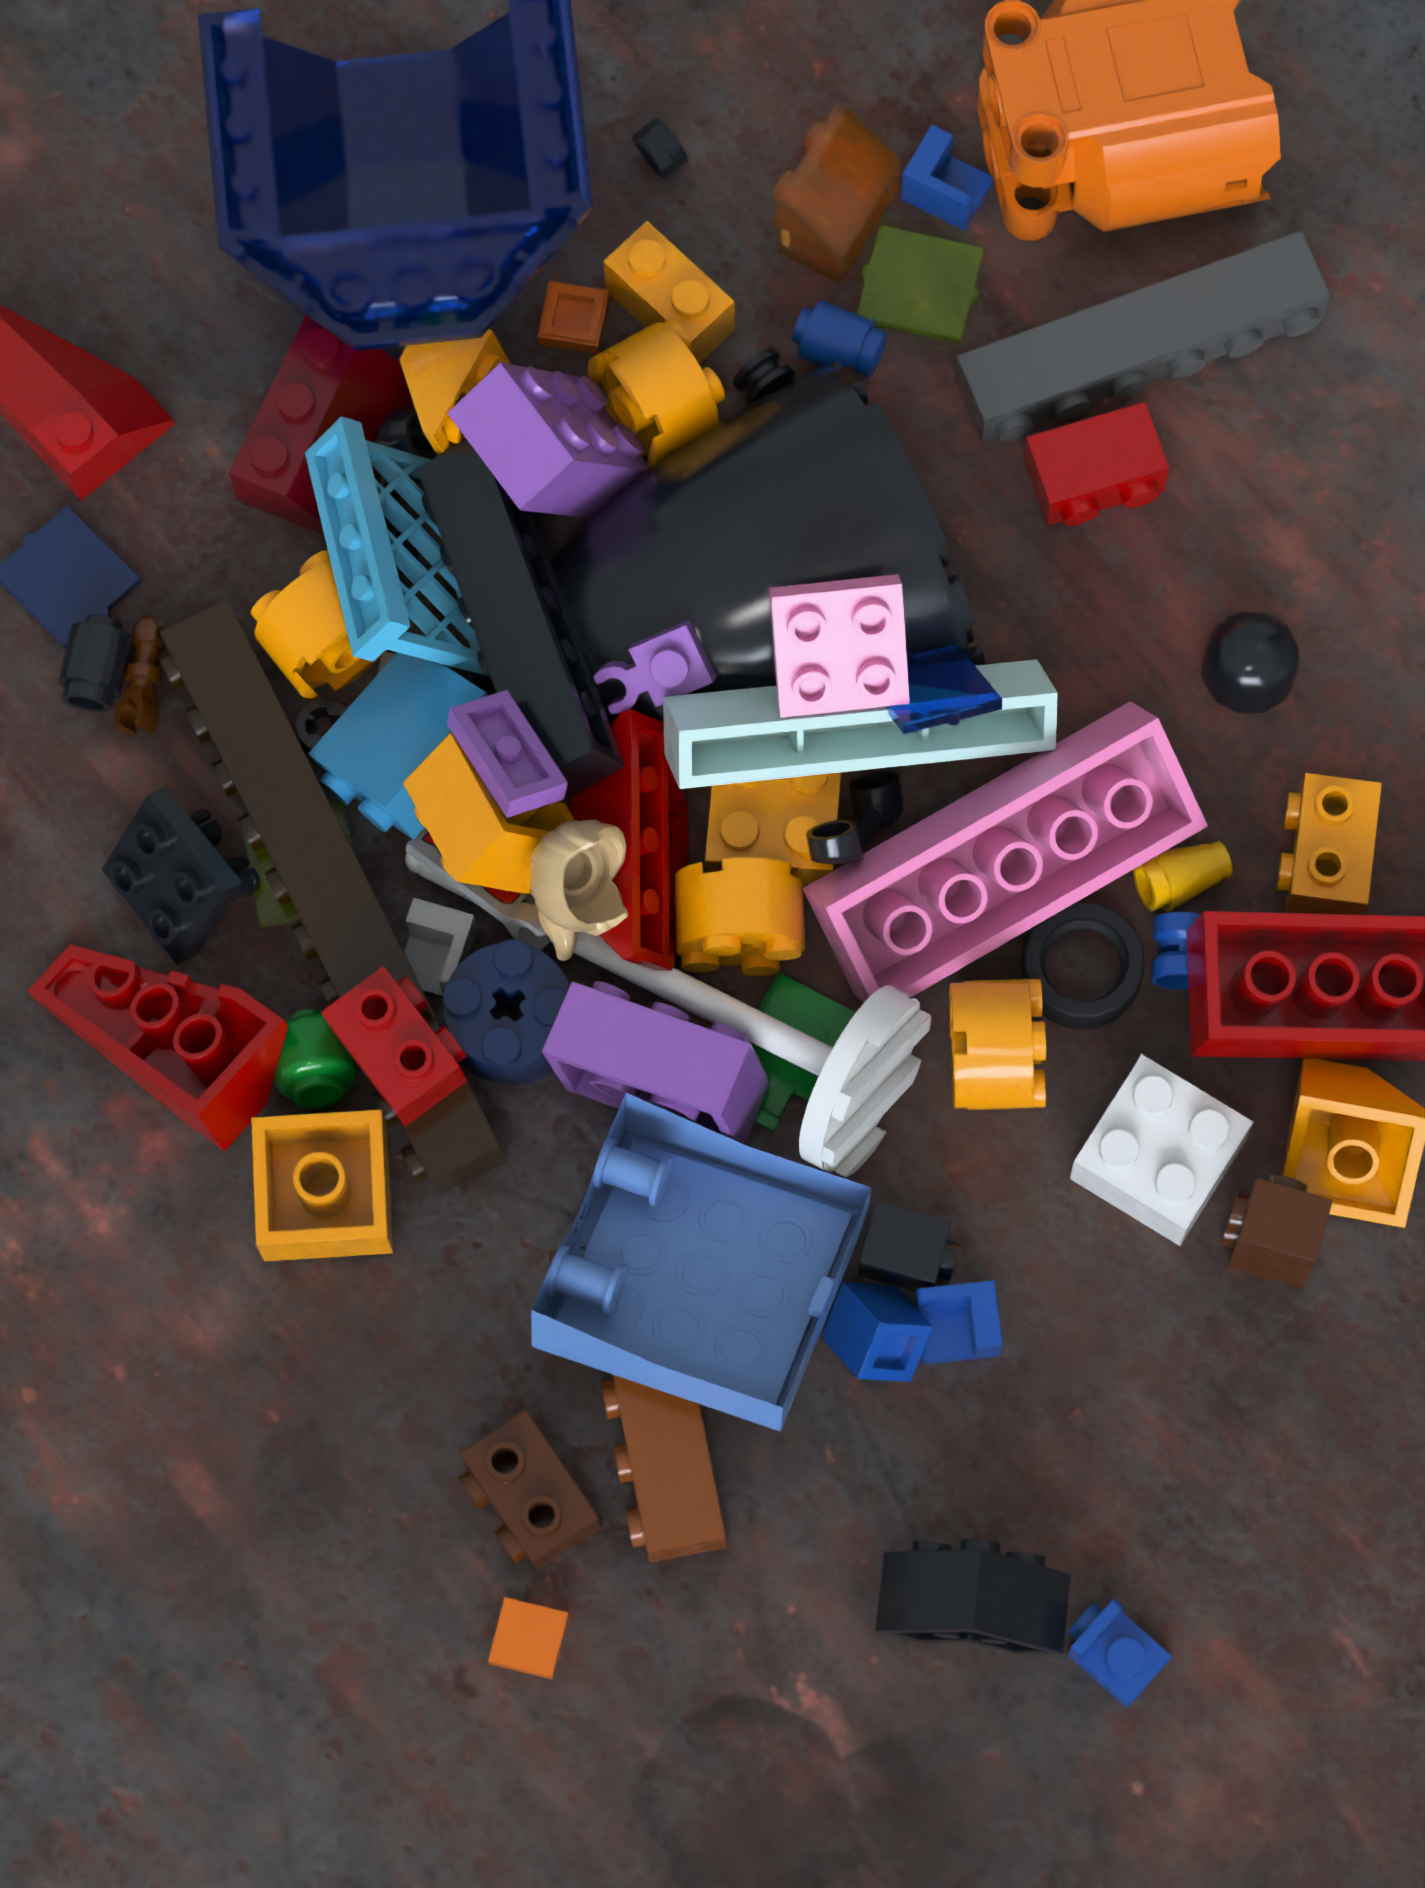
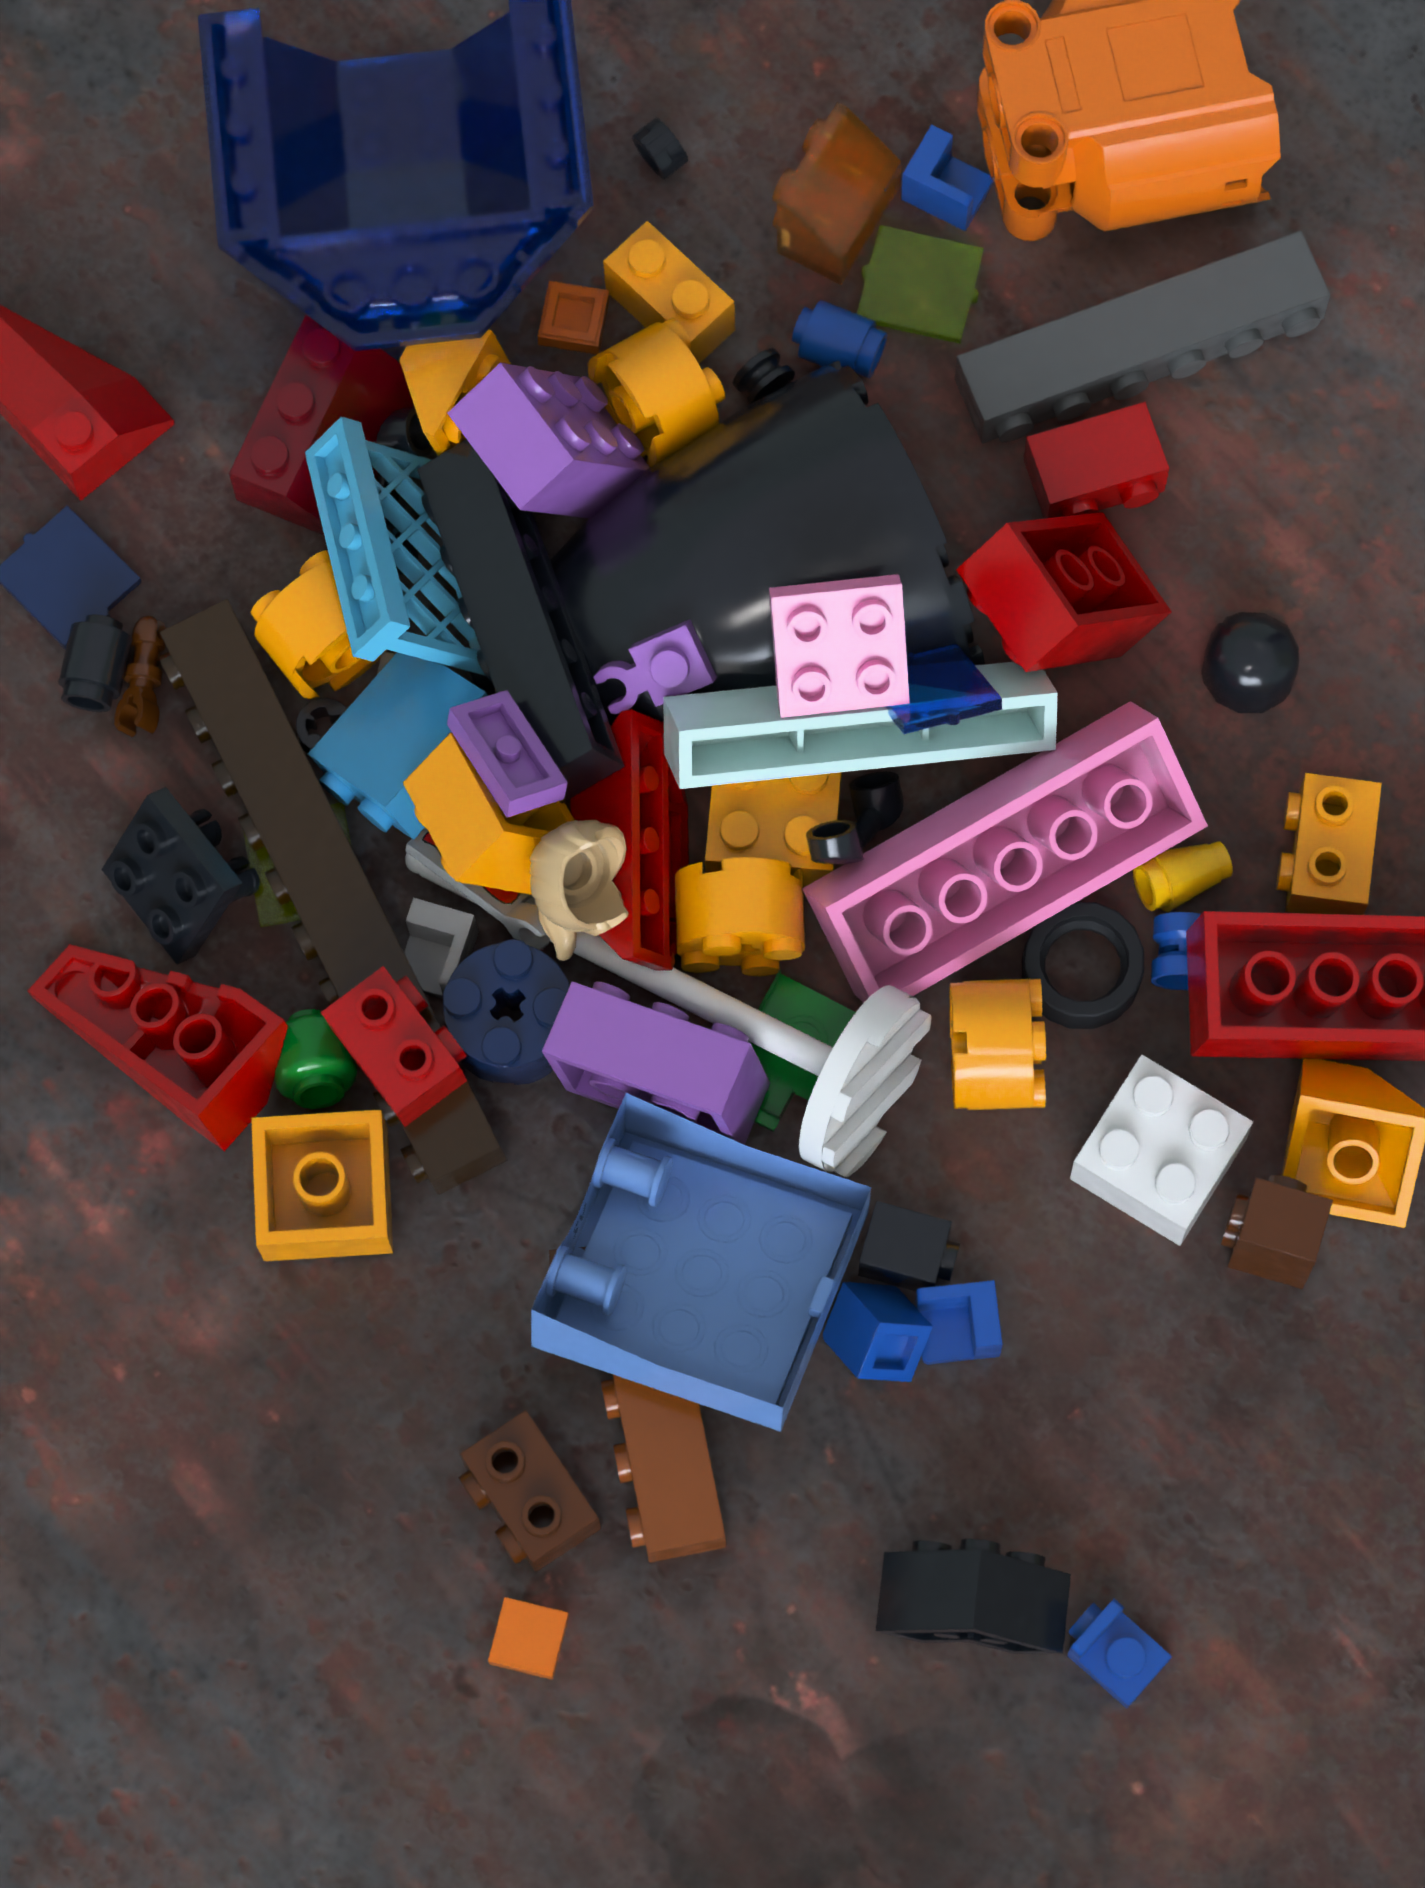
none -> red brick [956,512,1172,672]

